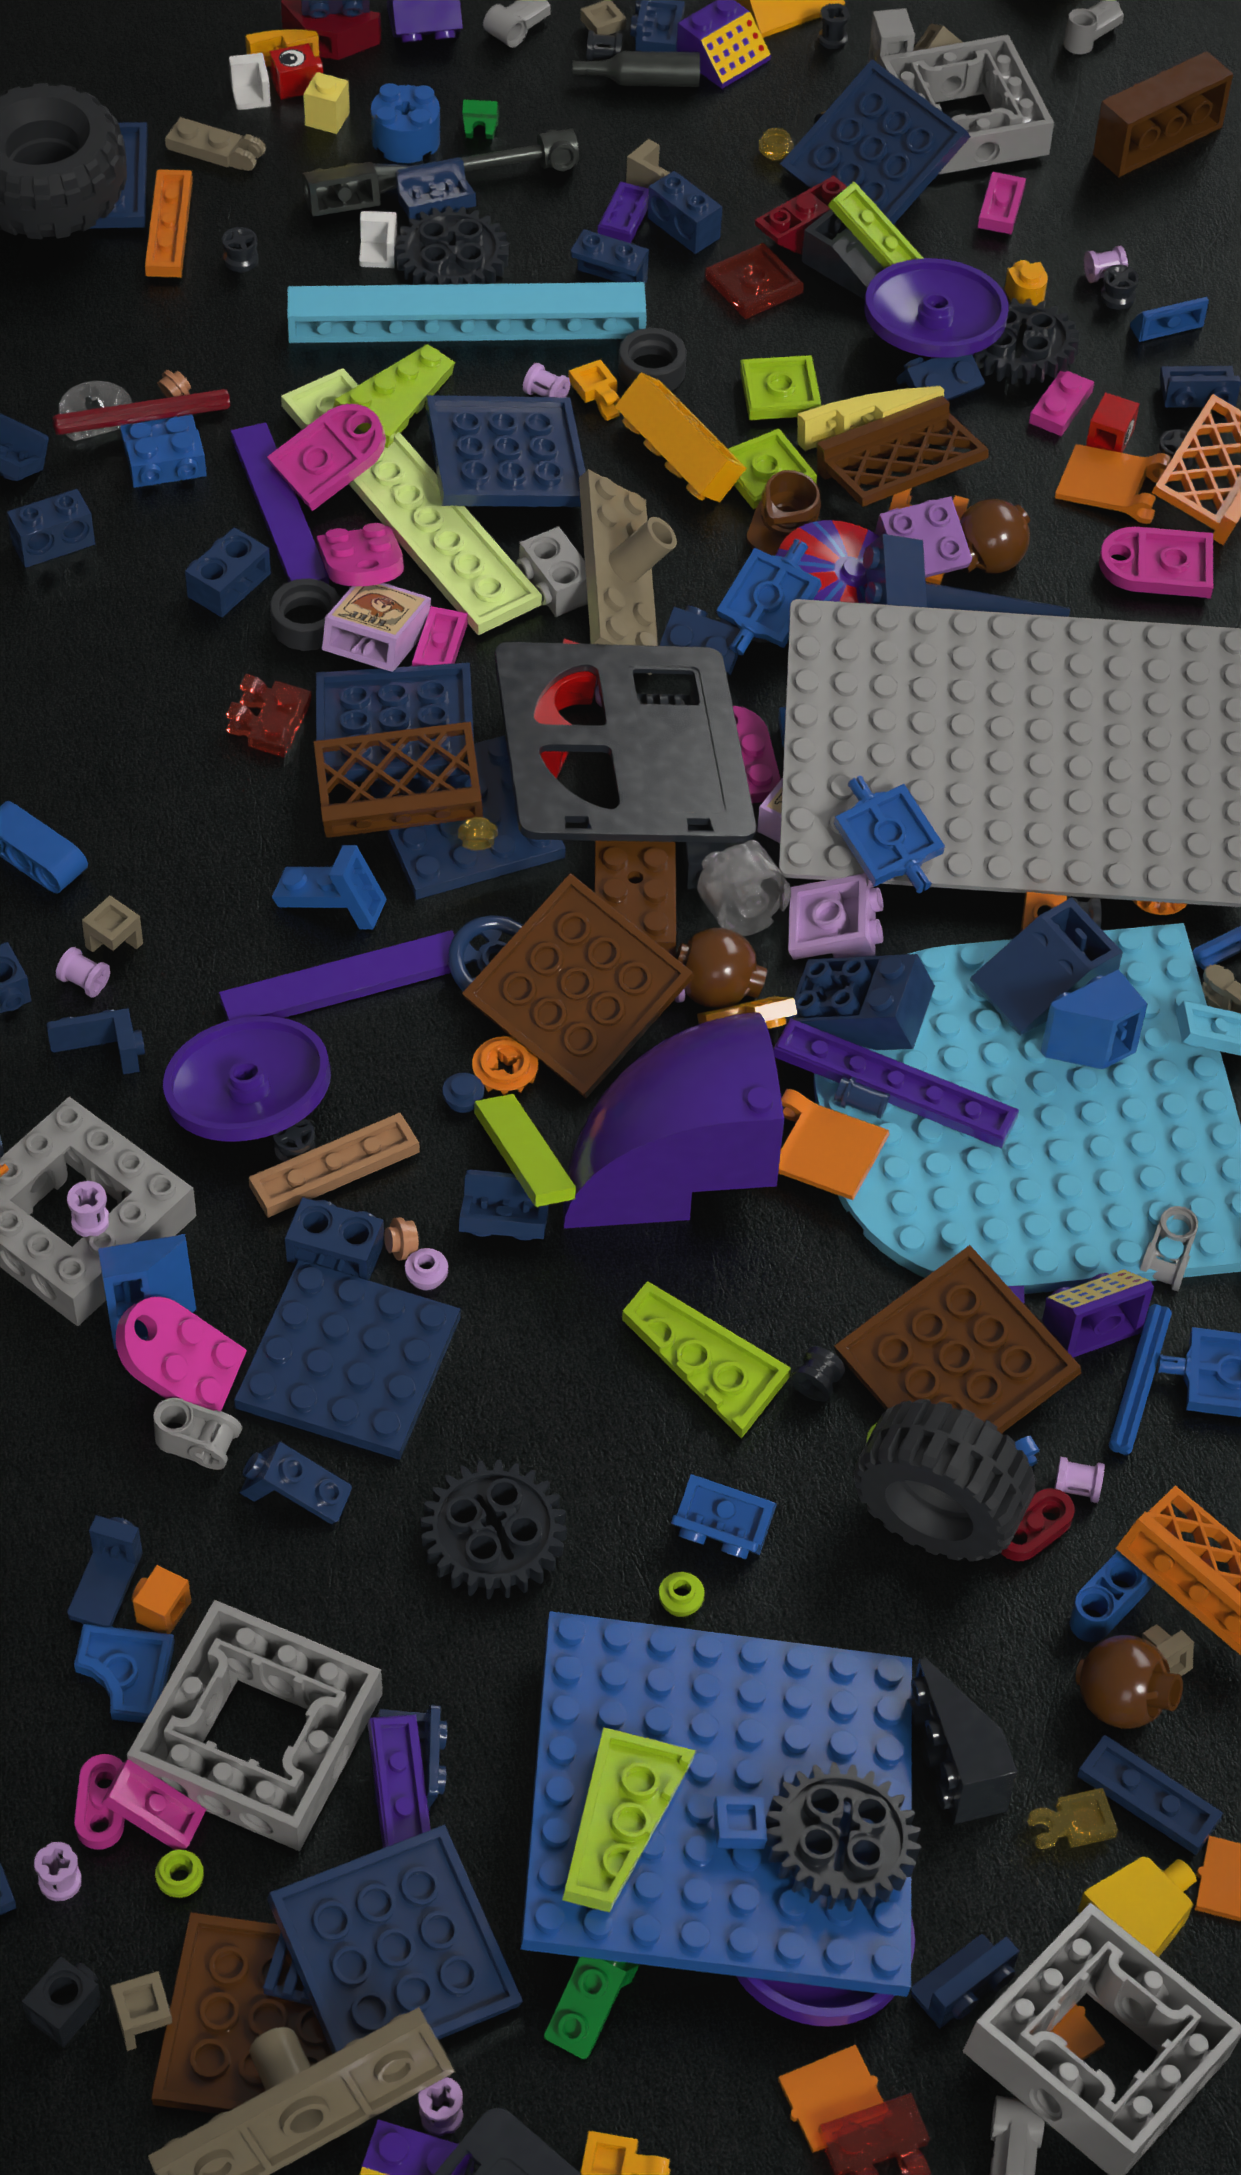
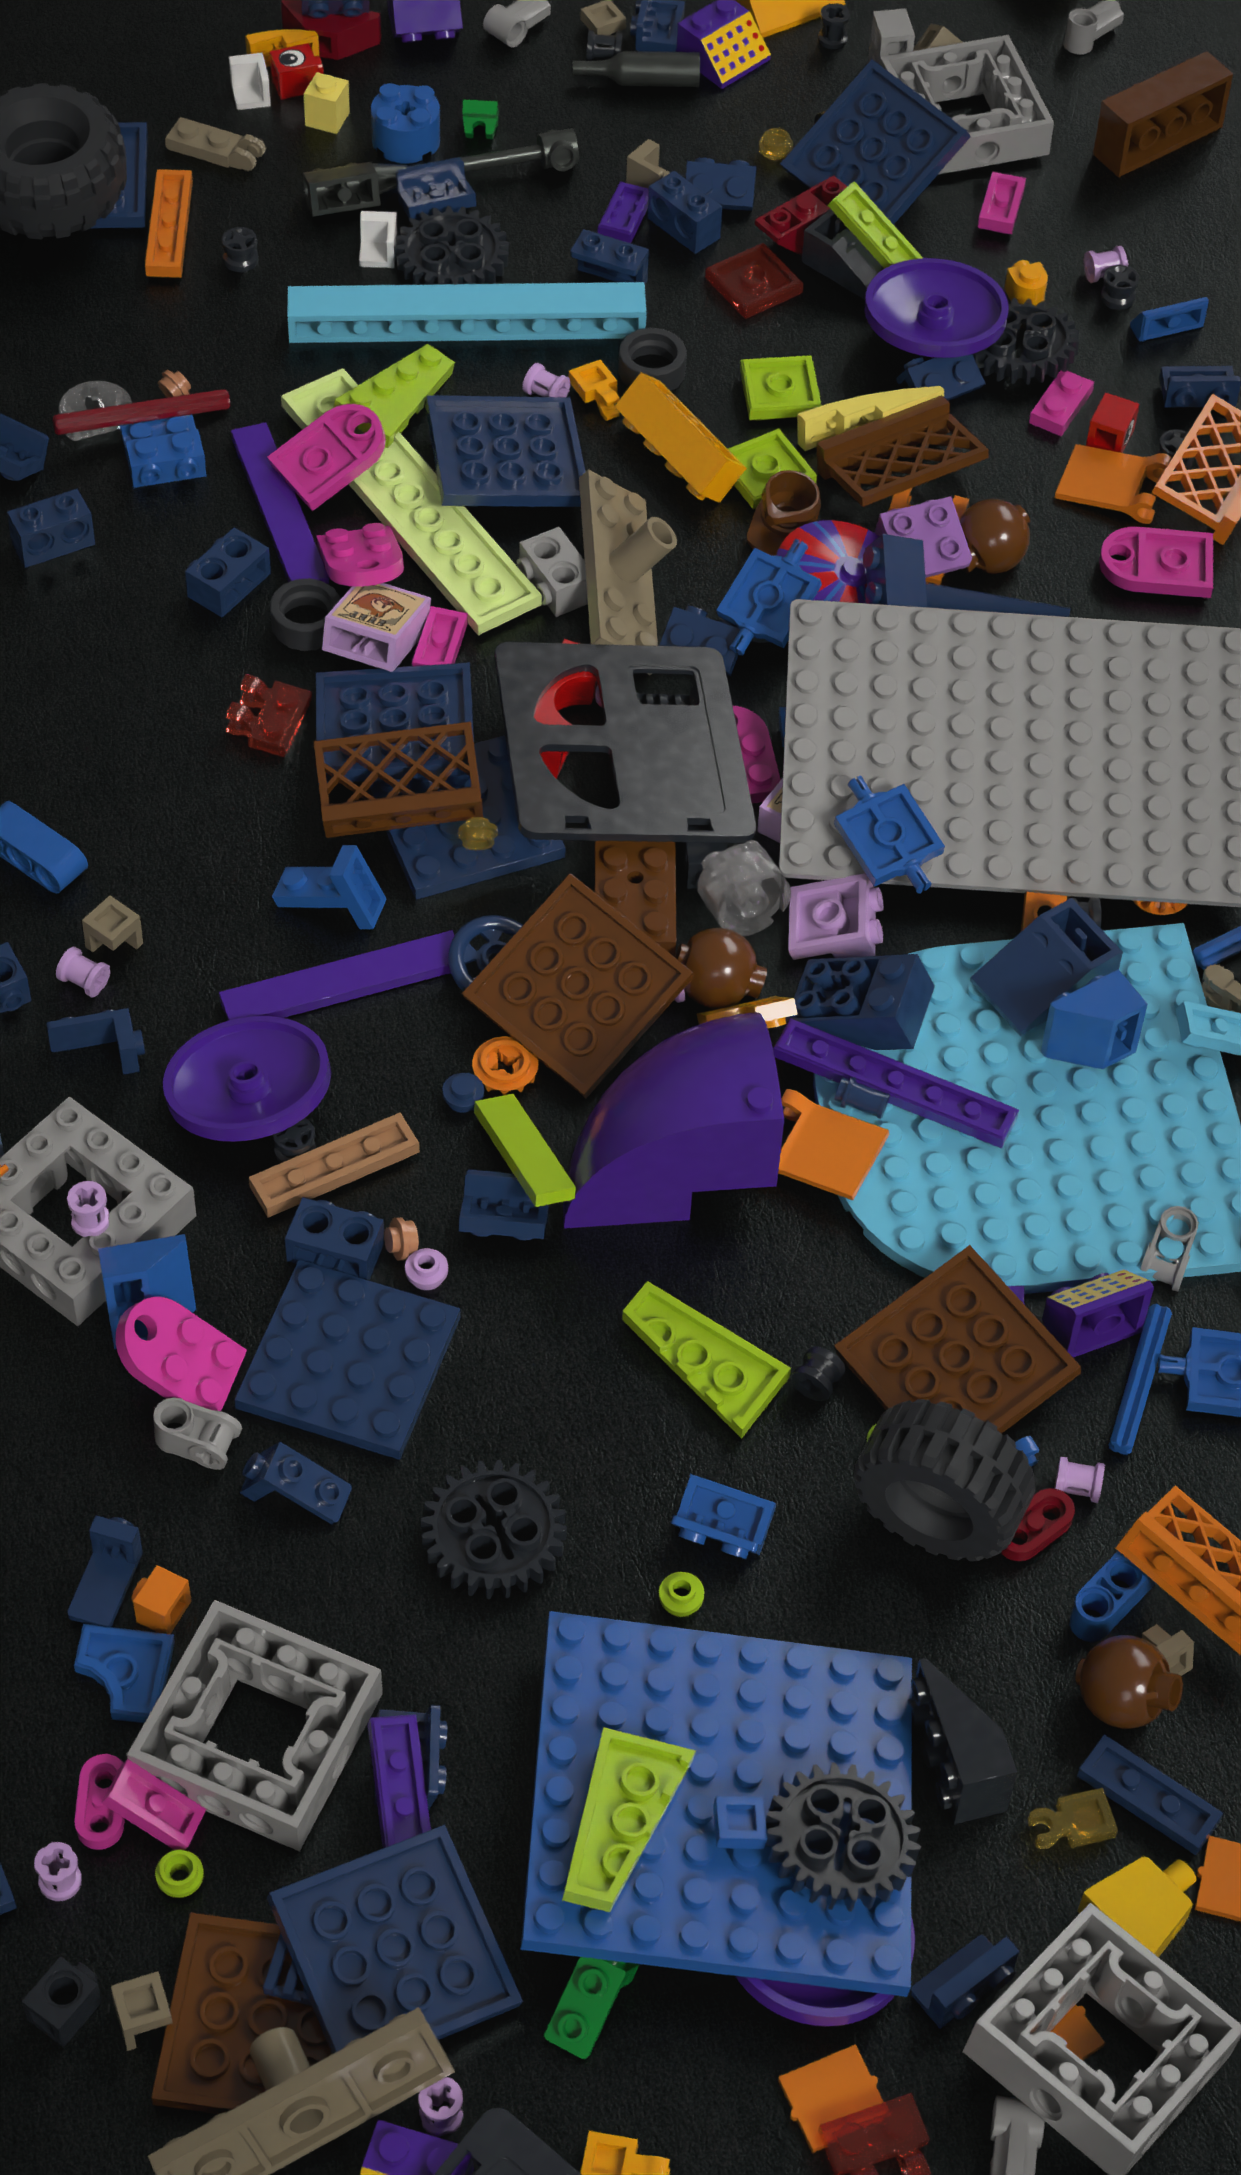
none -> dark blue bracket [686,158,756,211]

